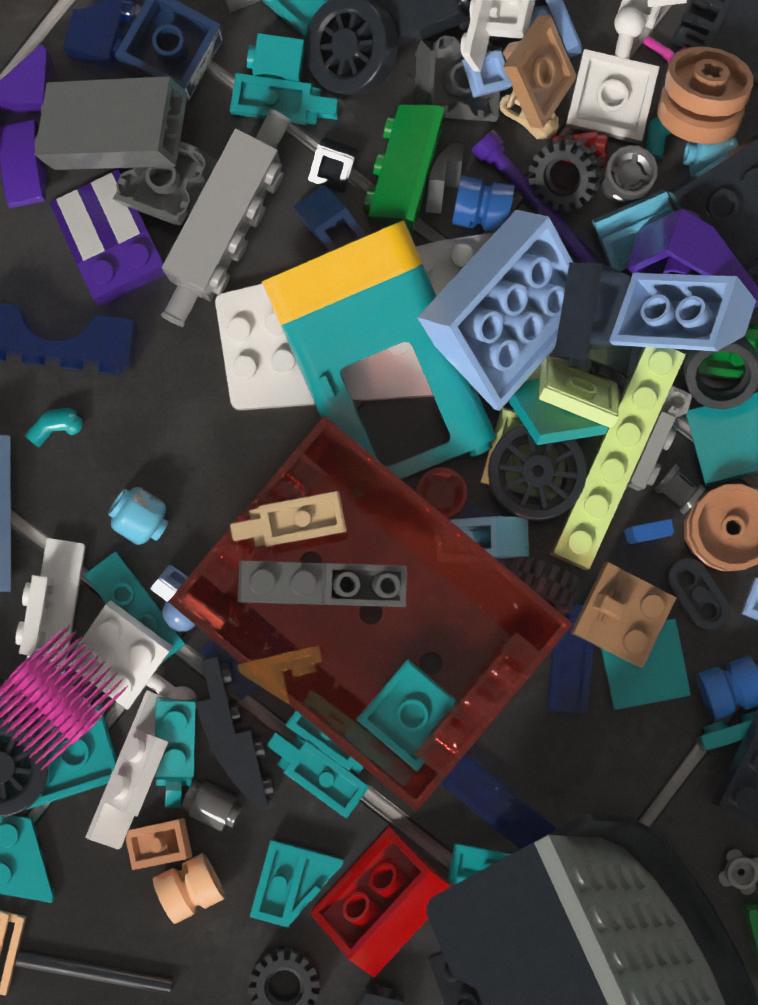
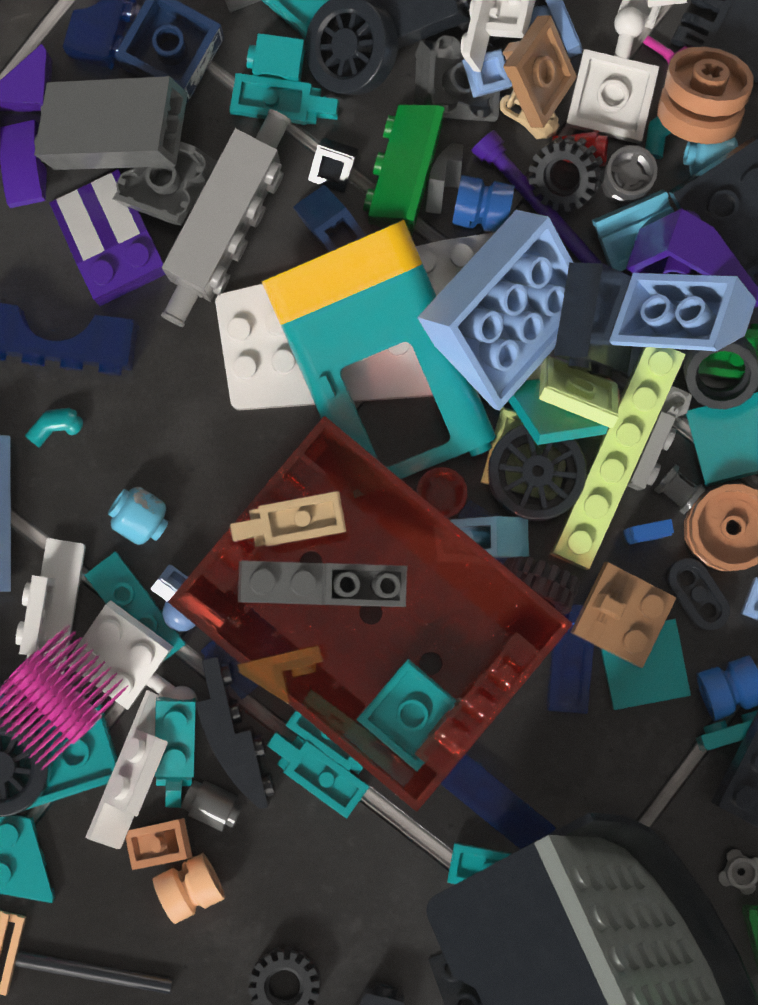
teal wing [250,839,344,927] -> none
red slope [310,826,451,977] -> none

